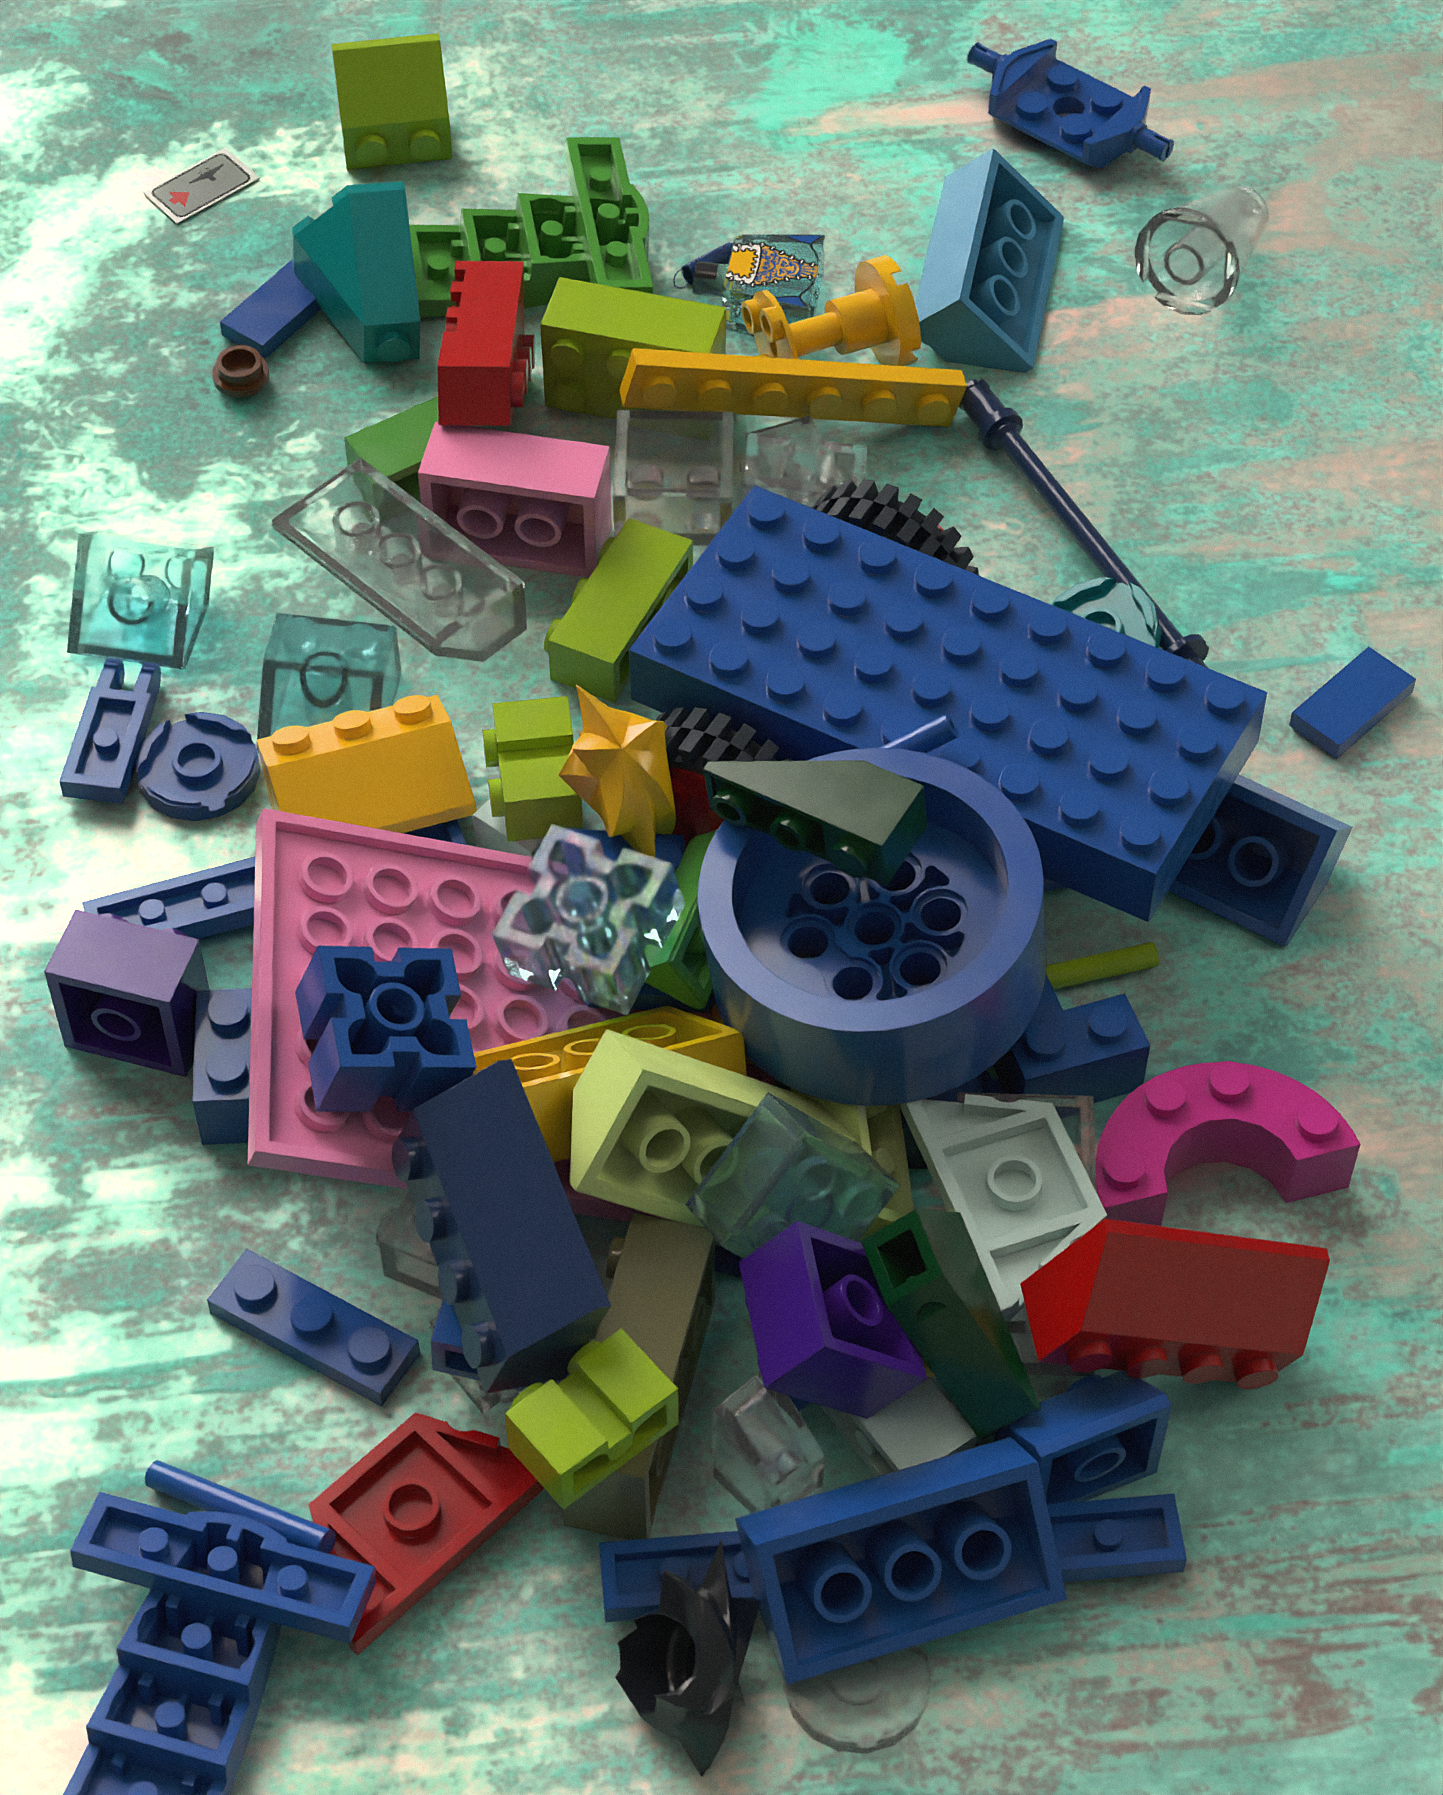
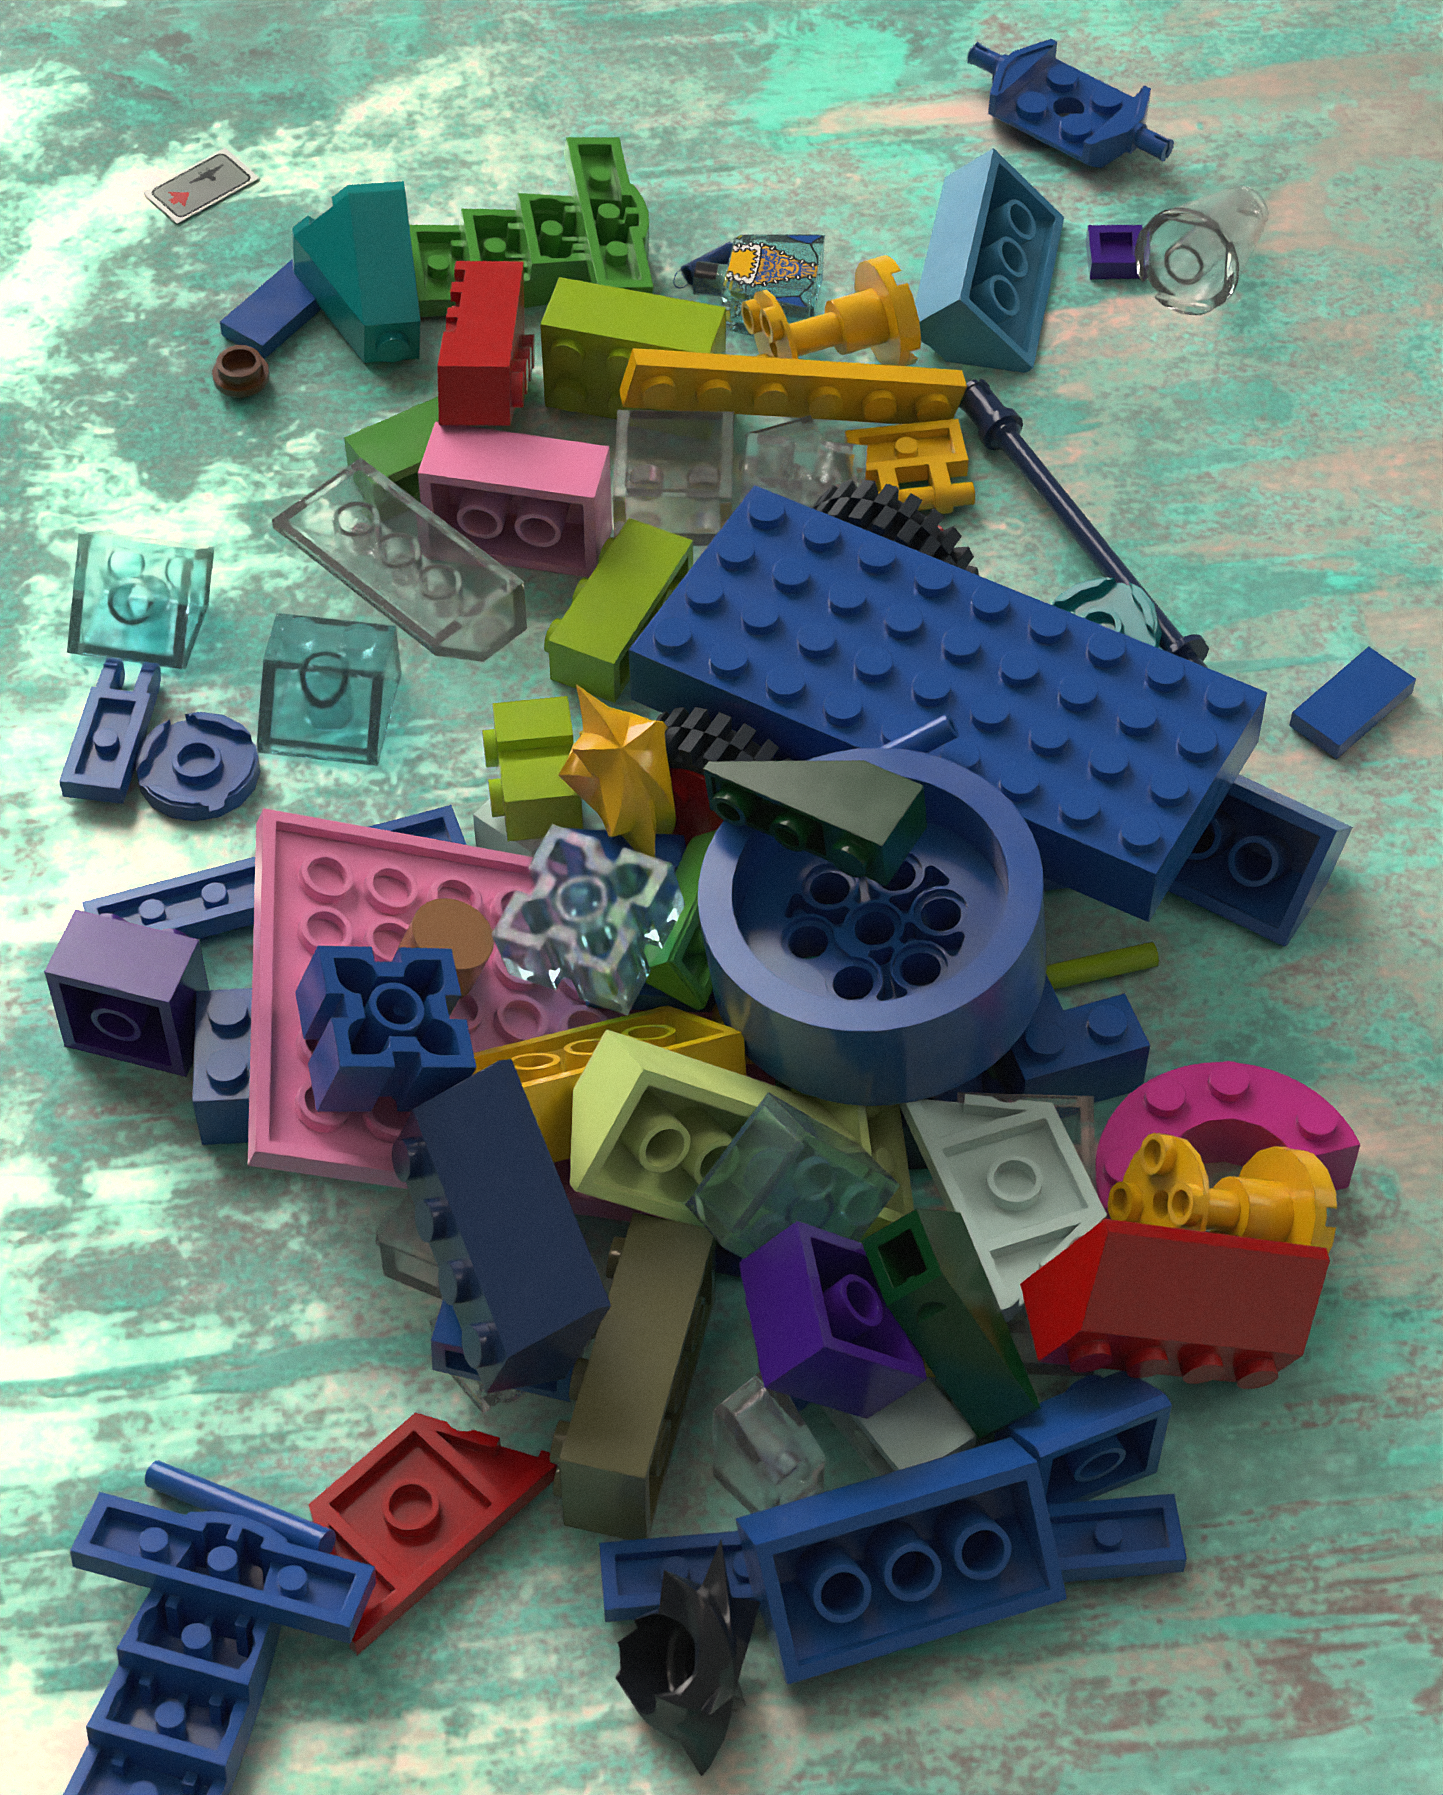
blue plate [207,1249,420,1407] -> none
yellow slope [256,695,477,833] -> none
lime slope [331,33,453,170] -> none
lime brick [505,1328,679,1510] -> none
clear tile [784,1644,931,1754] -> none
none -> medium nougat piece [397,898,494,999]
none -> yellow plate [844,418,975,514]
none -> dark purple tile [1086,225,1147,279]
none -> yellow piece [1108,1133,1337,1254]

